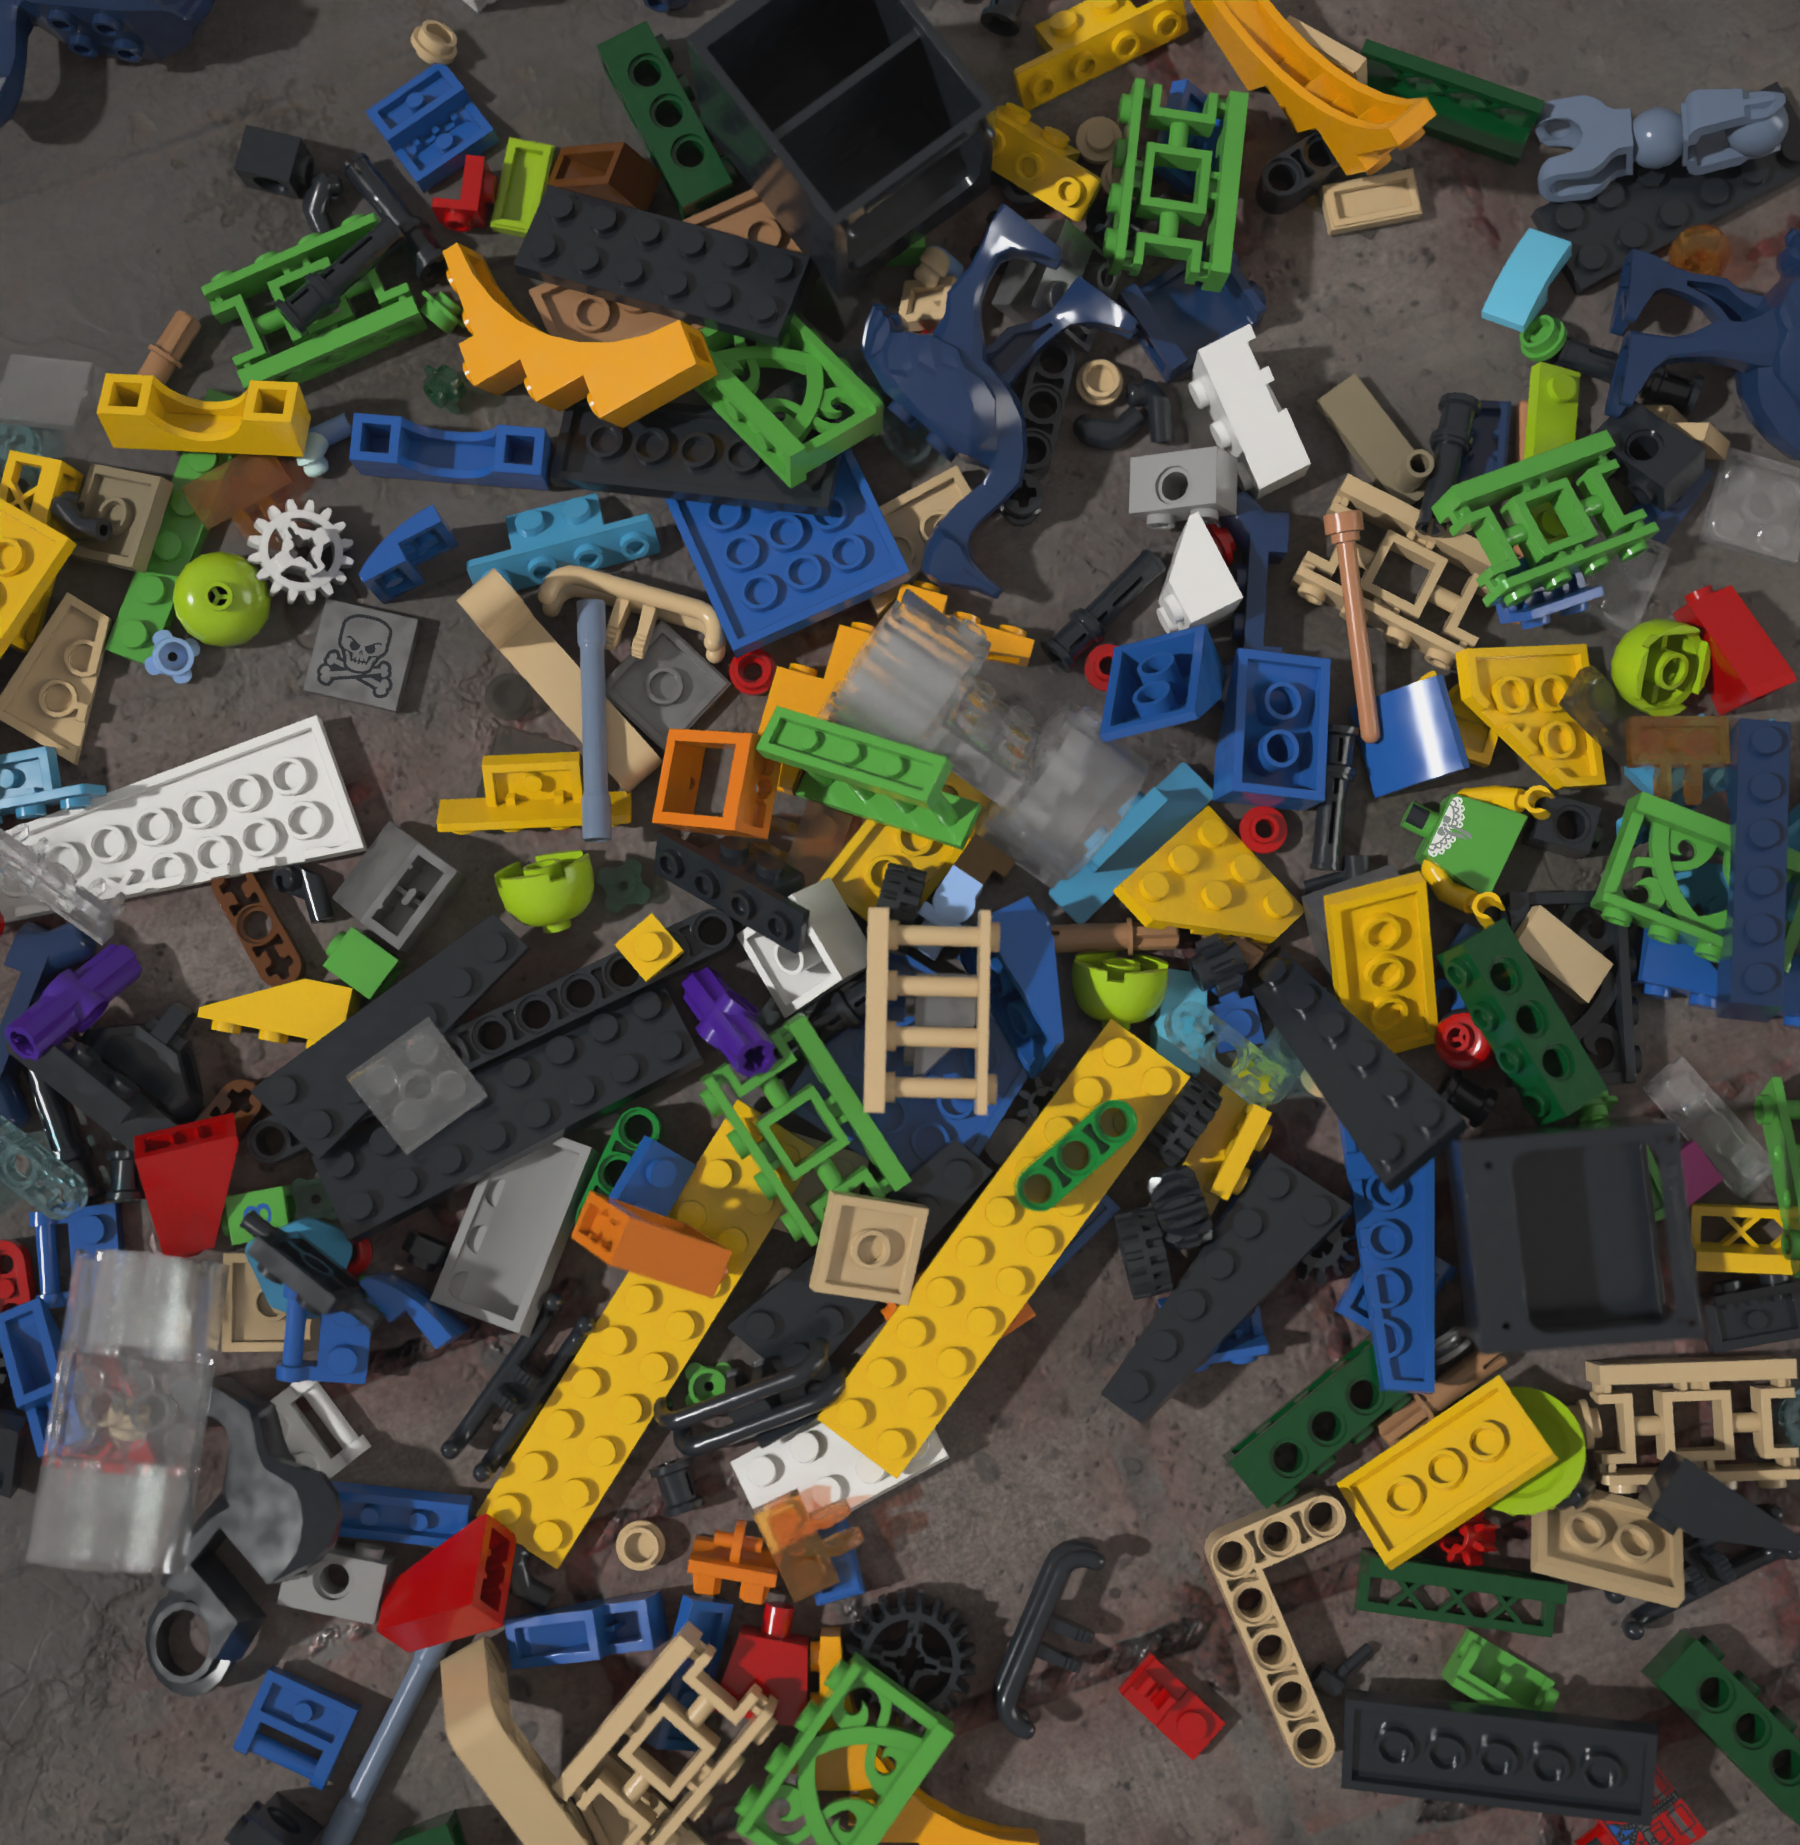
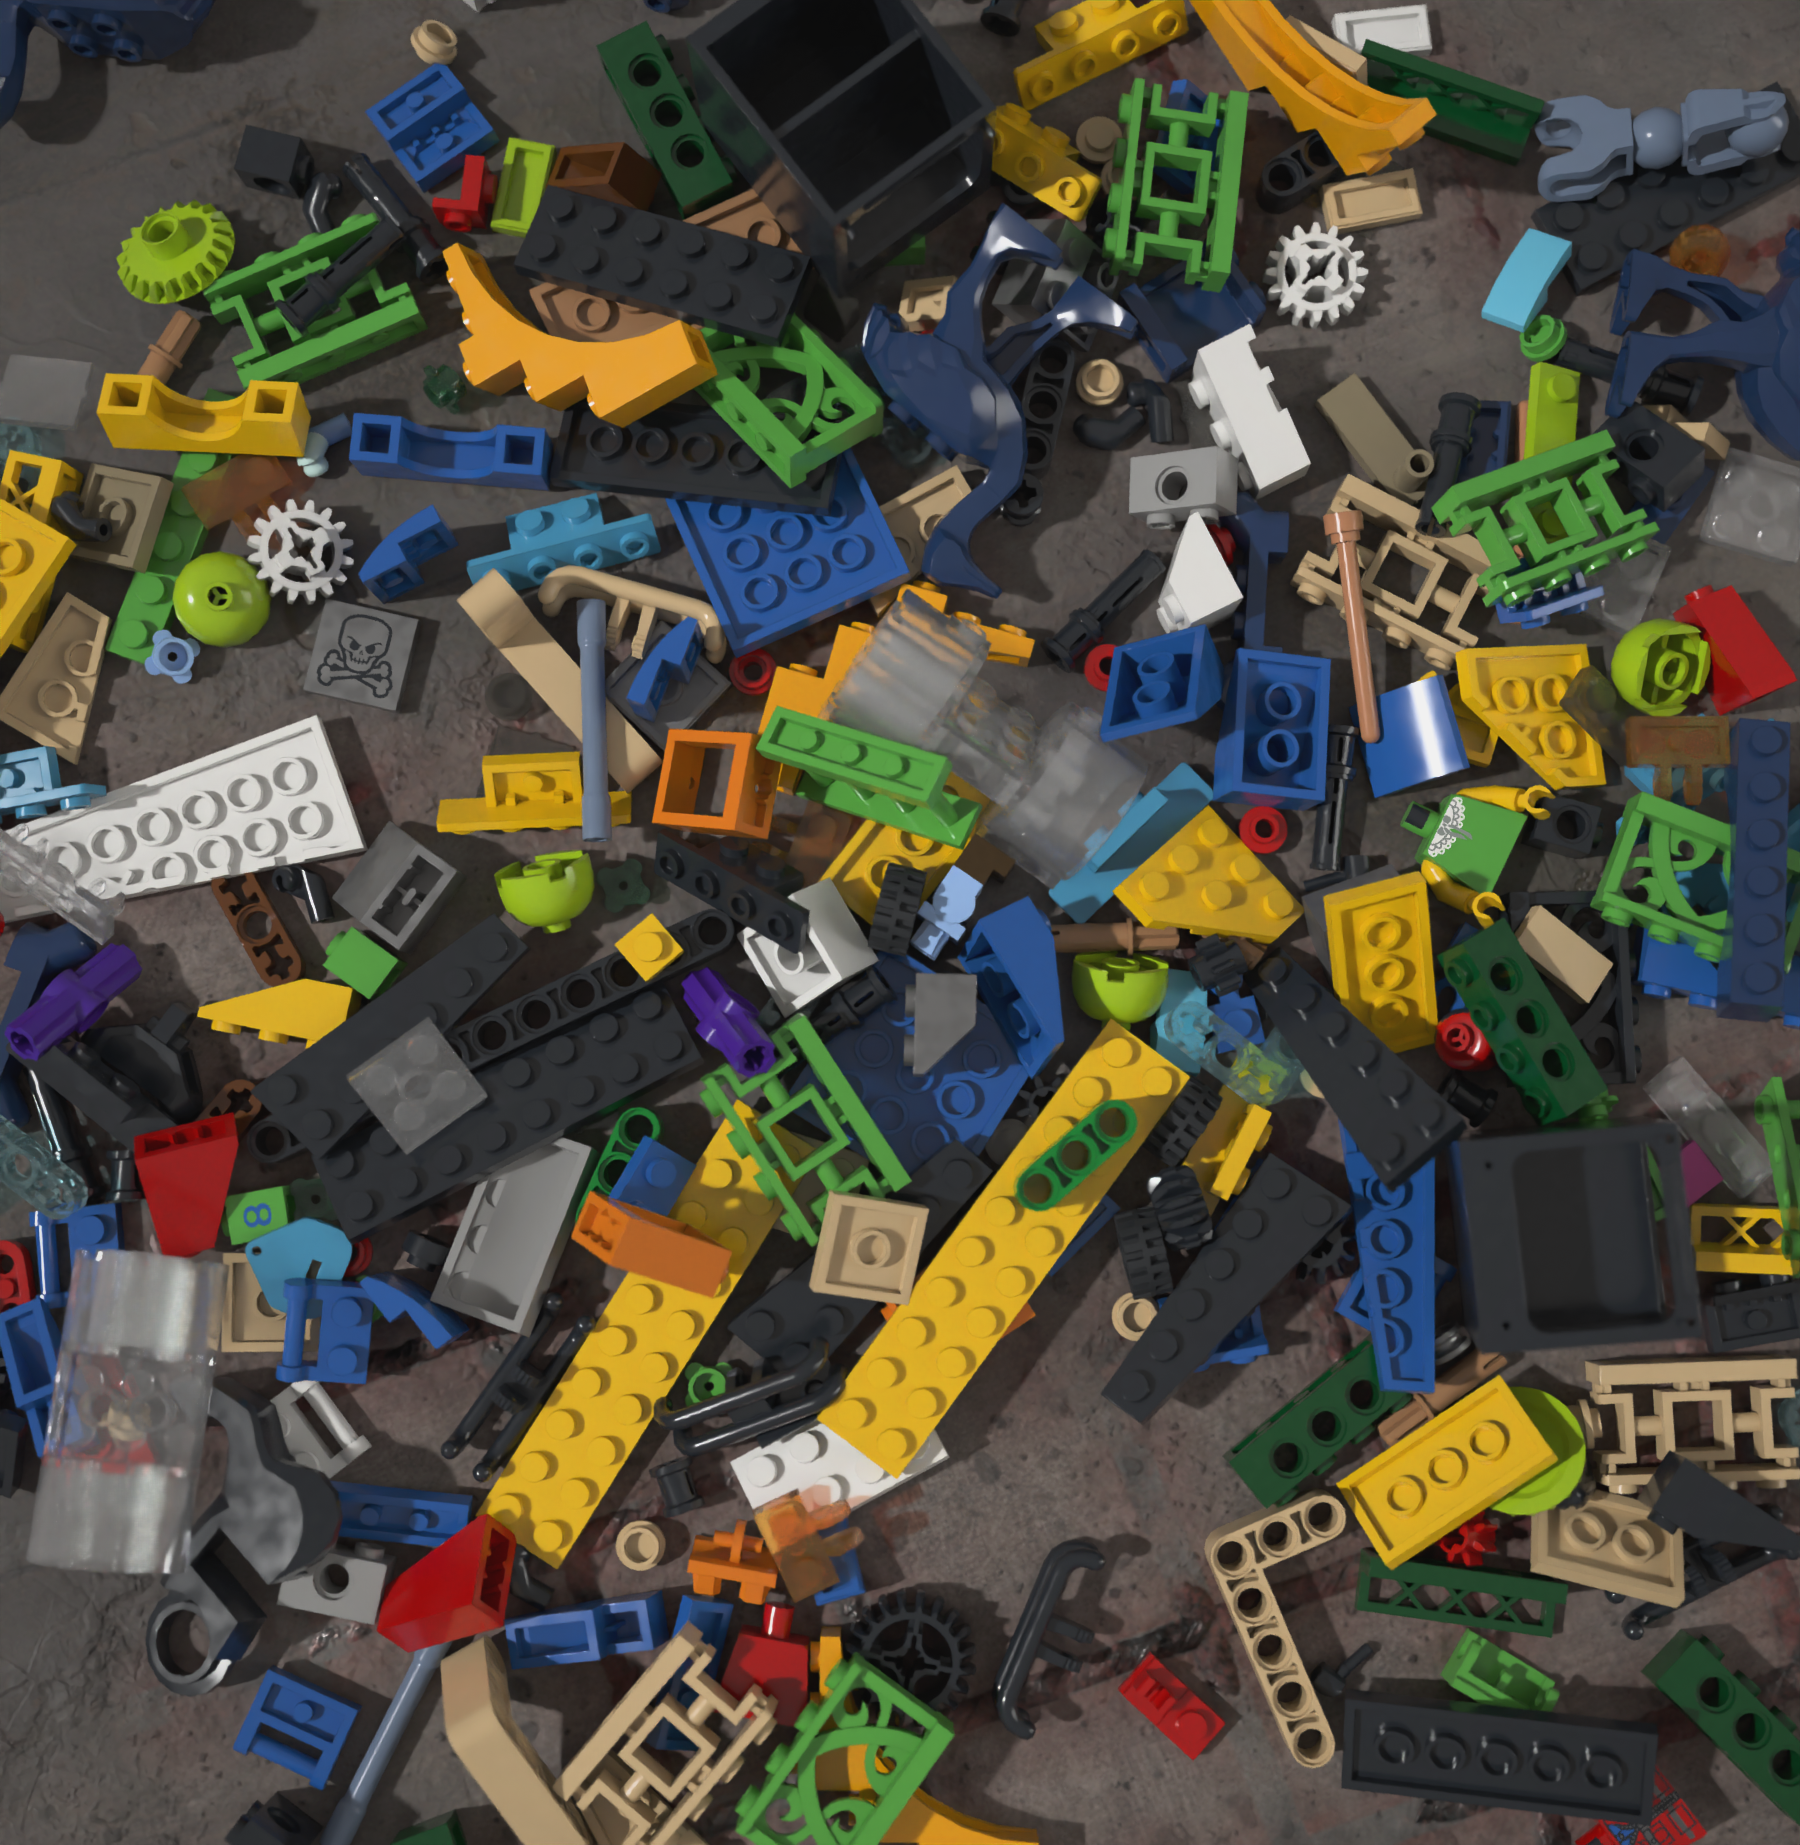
black plate [240,1210,385,1331] -> none
bright green plate [419,290,466,335] -> none
tan fence [863,907,1000,1115] -> none
tan arm [914,246,964,289] -> none
none -> lime gear [116,200,235,304]
none -> blue slope [626,616,704,722]
none -> tan plate [1112,1292,1159,1341]
none -> white gear [1262,222,1368,329]
none -> white tile [1332,4,1432,61]

